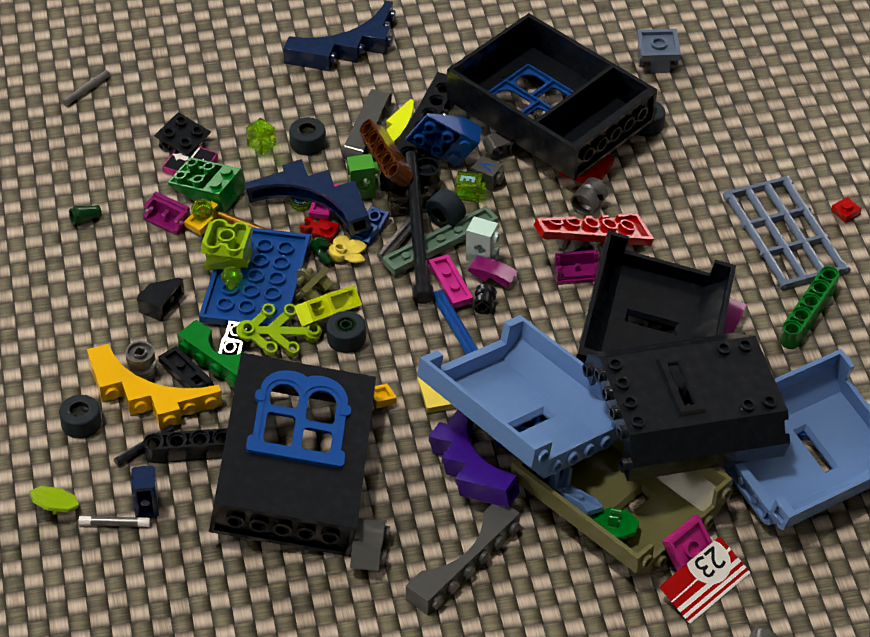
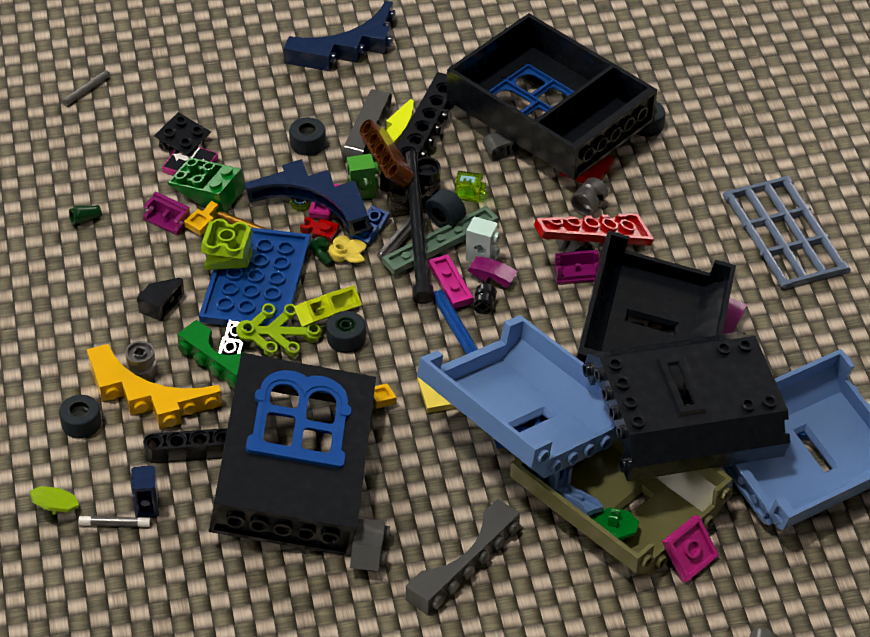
black bar [114,425,175,466] -> none
black plate [158,346,214,388] -> none
clear neon green tile [191,199,213,220] -> none
clear neon green plate [221,266,243,290] -> none
clear neon green brick [246,118,276,155] -> none
olive hips [295,266,334,301] -> none
blue slope [405,113,482,167] -> none
dark purple arch [429,409,520,508] -> none
dark grey brick [471,156,504,191] -> none
sand blue panel [637,29,681,73] -> none
sticker [659,537,750,623] -> none
green beam [780,266,839,349] -> none
red plate [831,197,862,223] -> none

